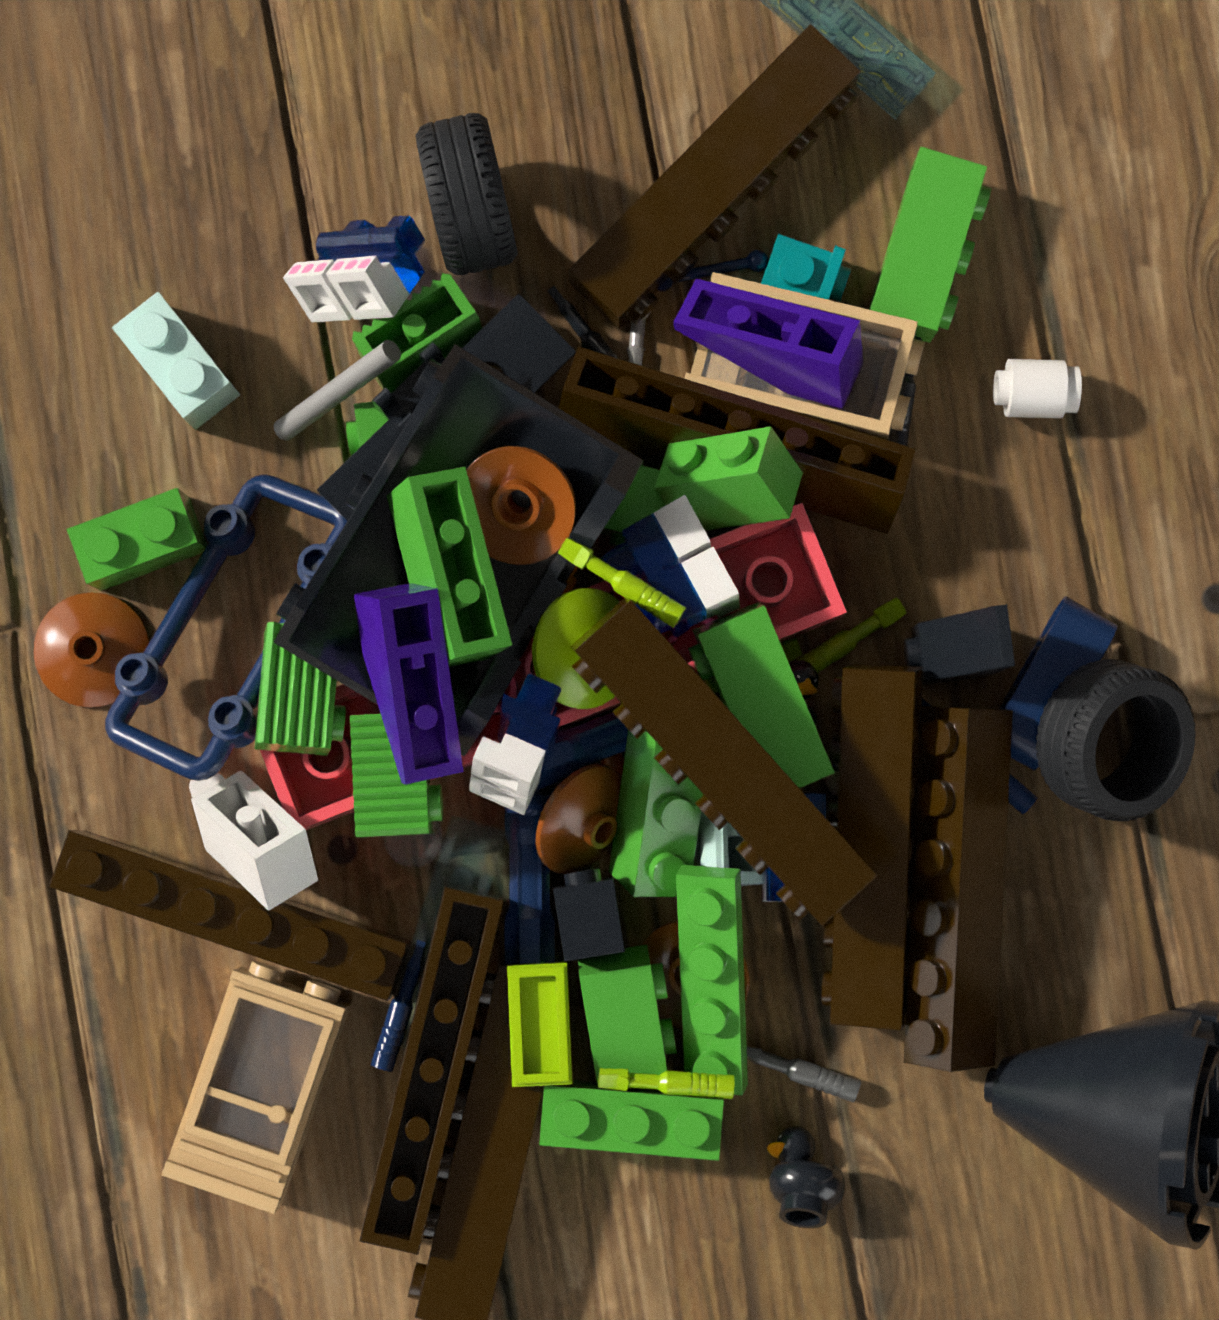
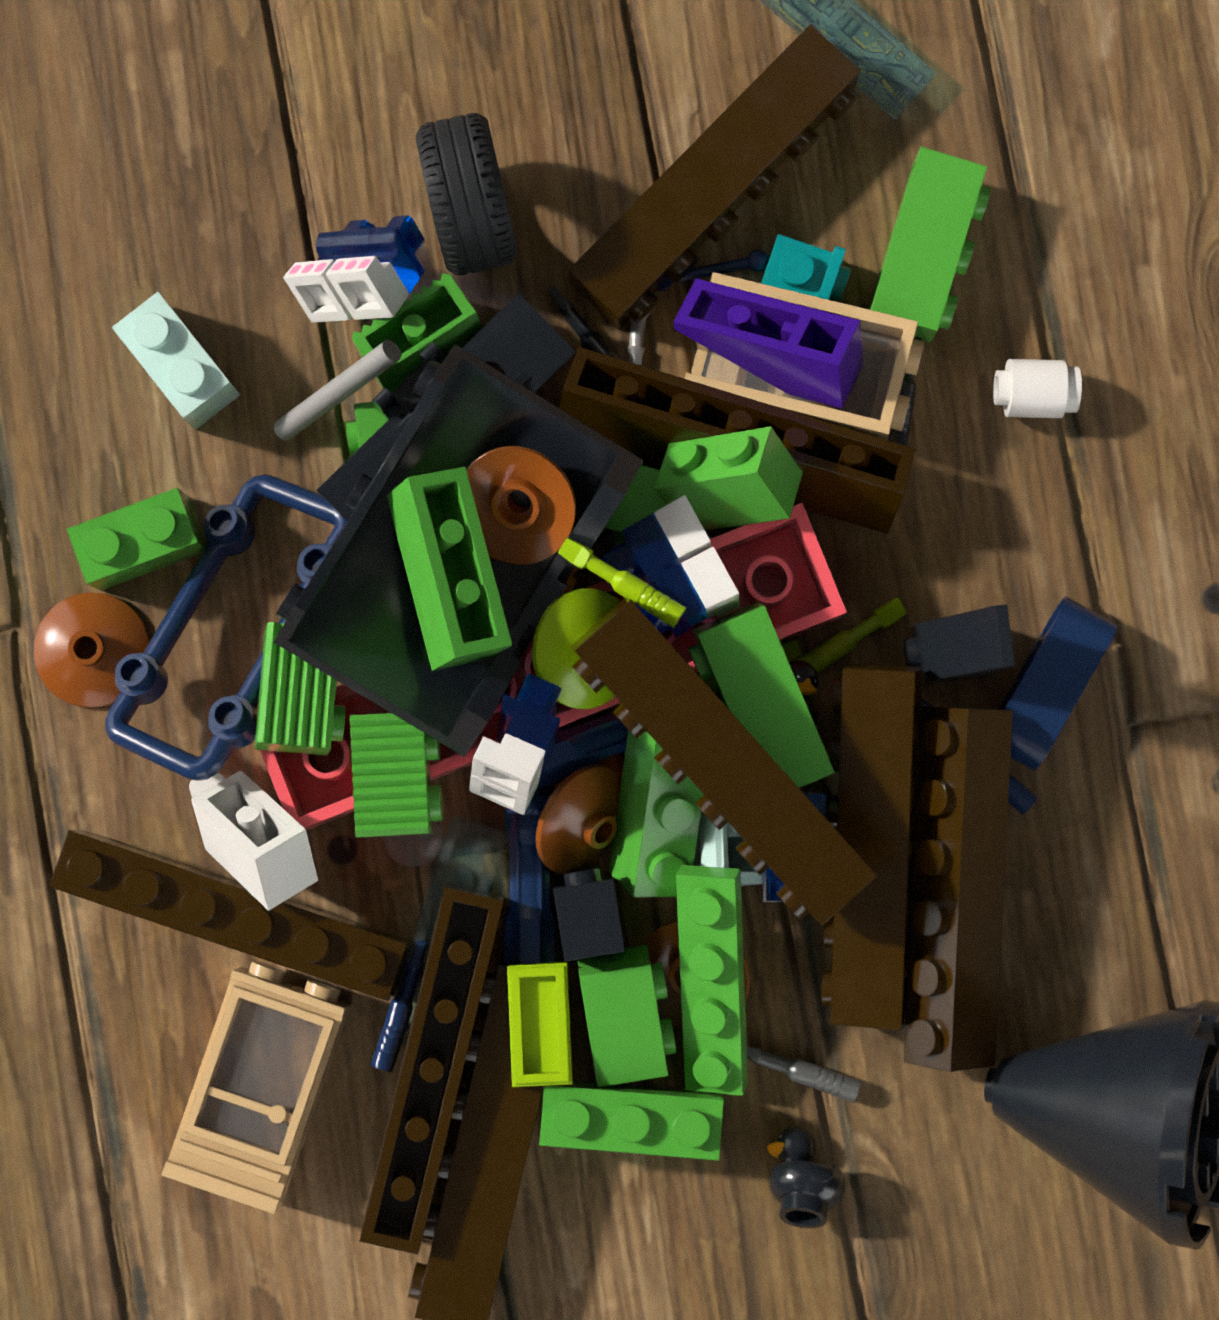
dark purple slope [354,583,464,785] -> none
lime piece [598,1068,735,1099] -> none
black tyre [1036,659,1196,821] -> none

